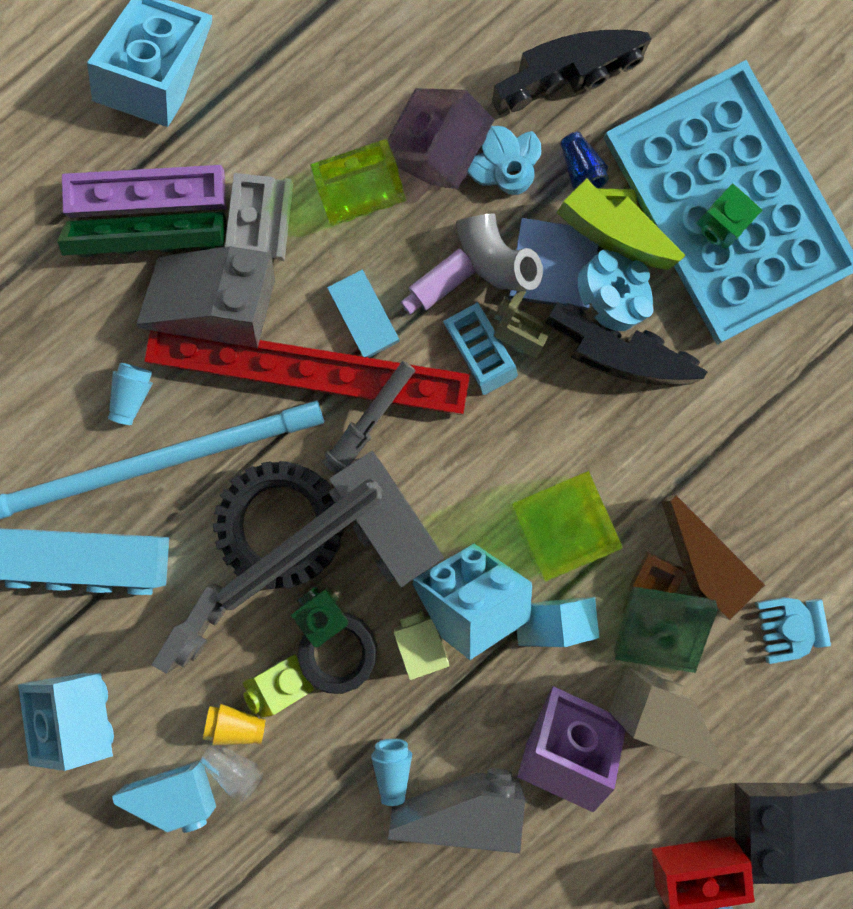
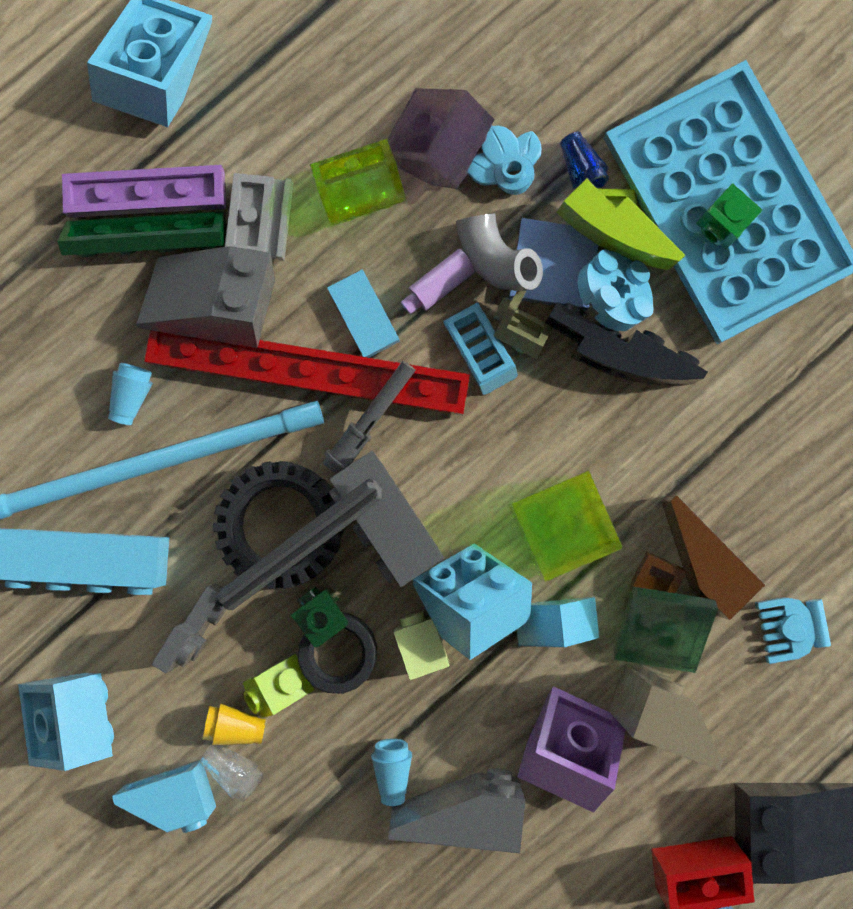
black slope [492,30,651,115] -> none

